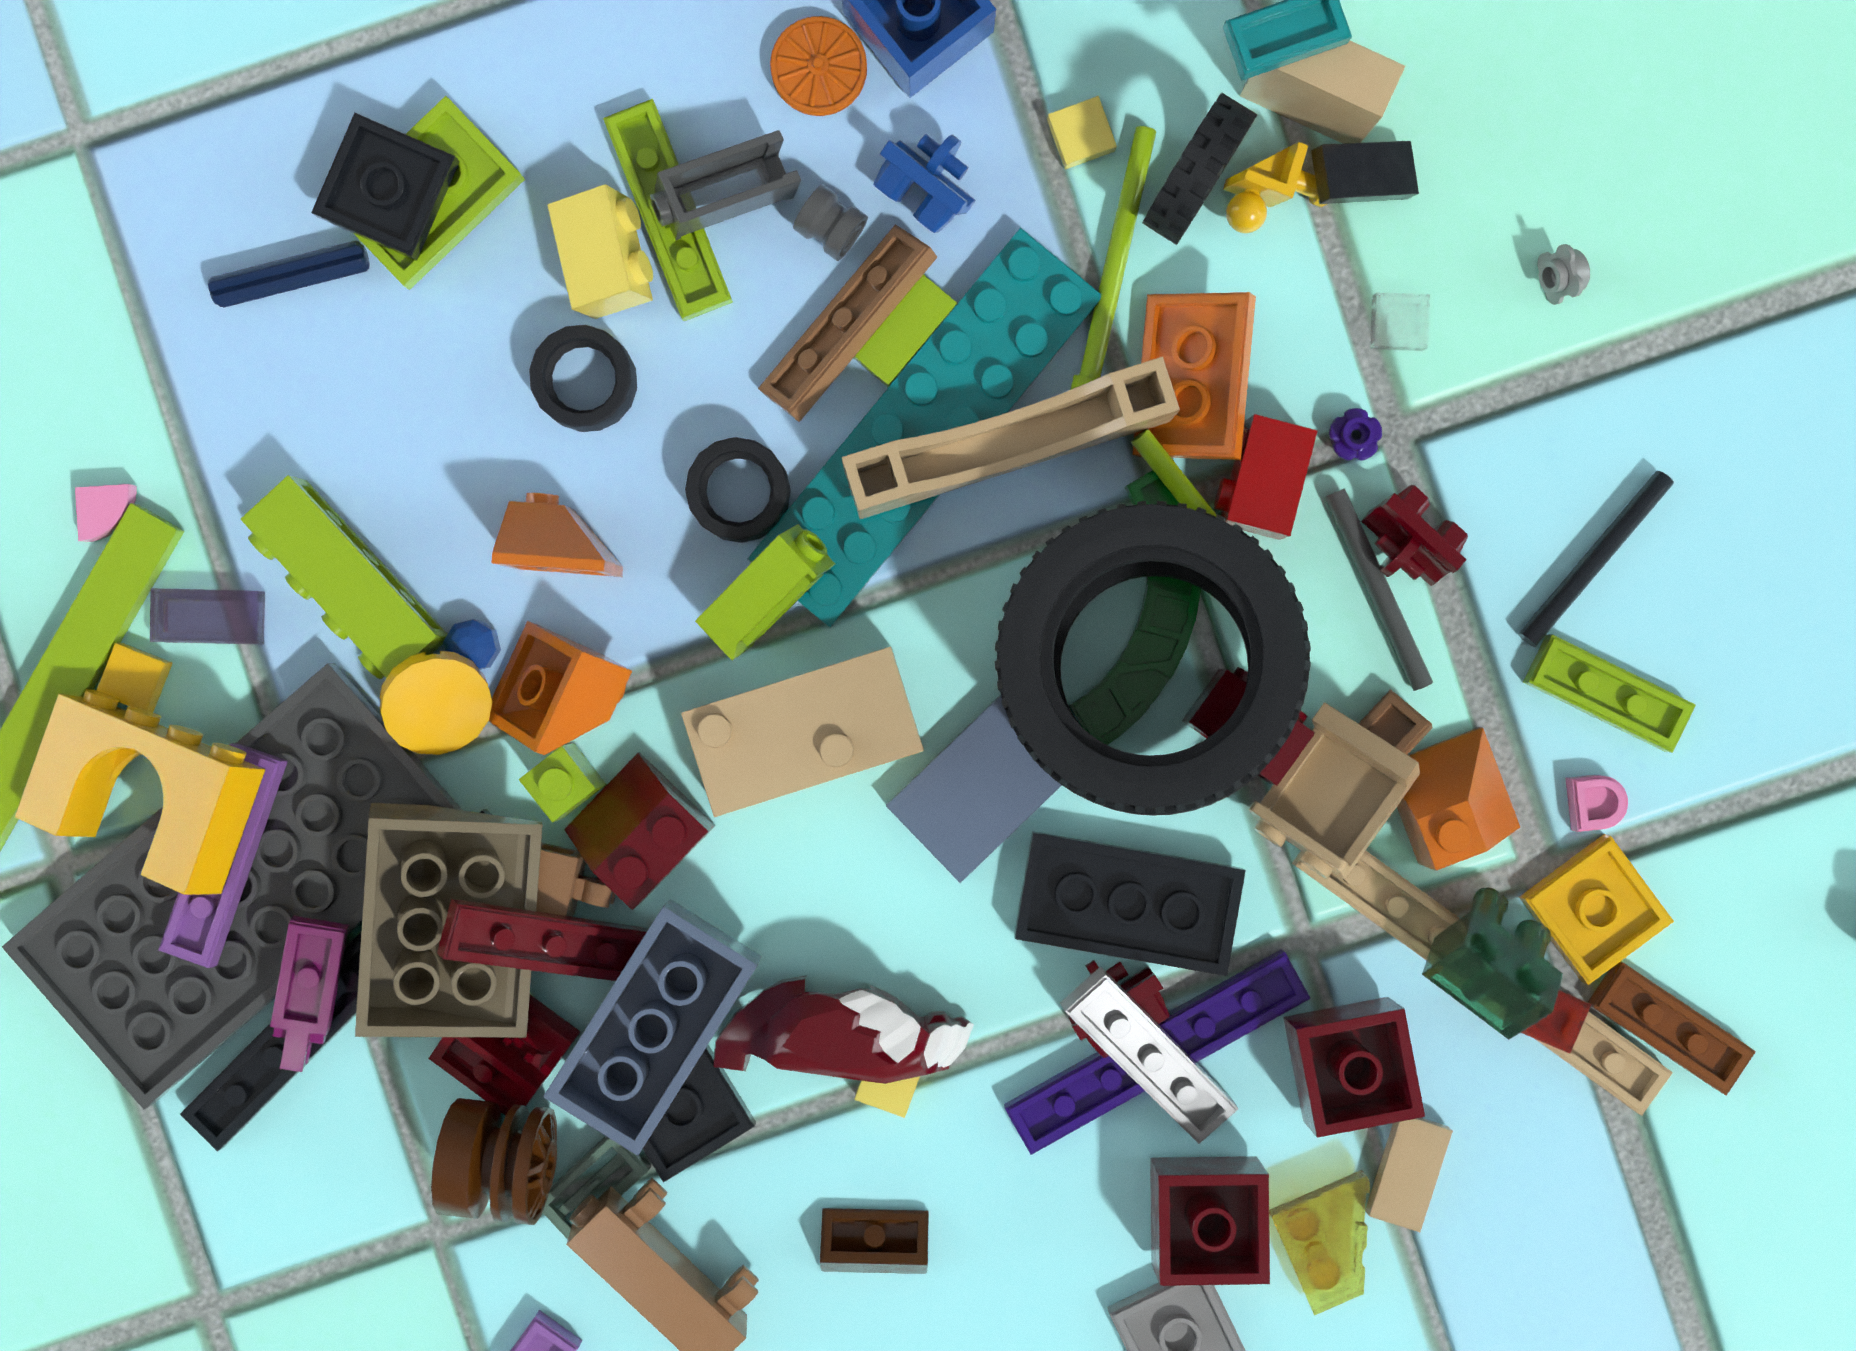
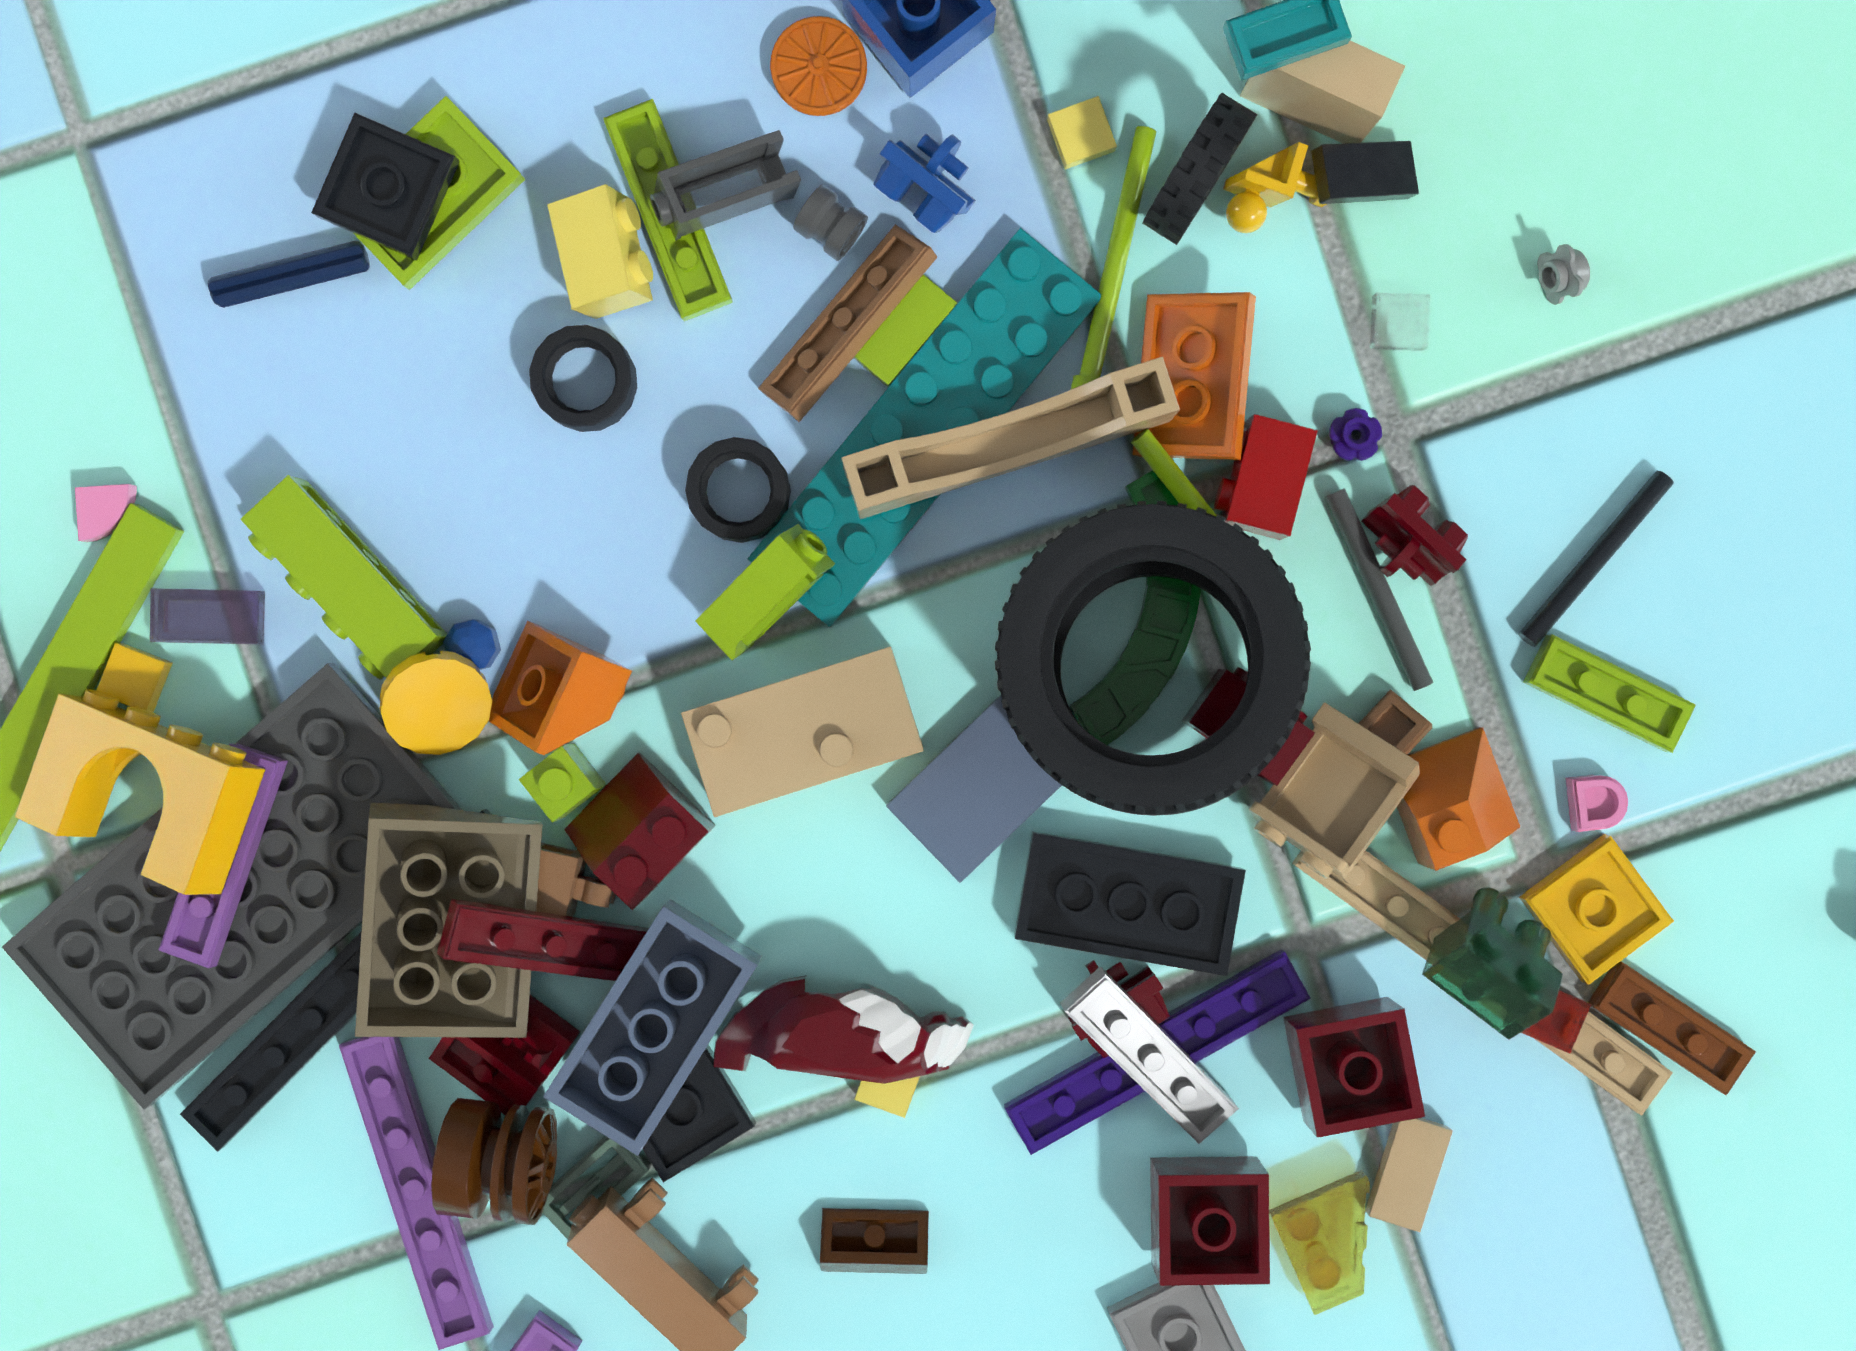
magenta hinge [270,916,349,1072] -> none
orange slope [491,493,623,577] -> none
none -> medium lavender tile [339,1037,494,1350]

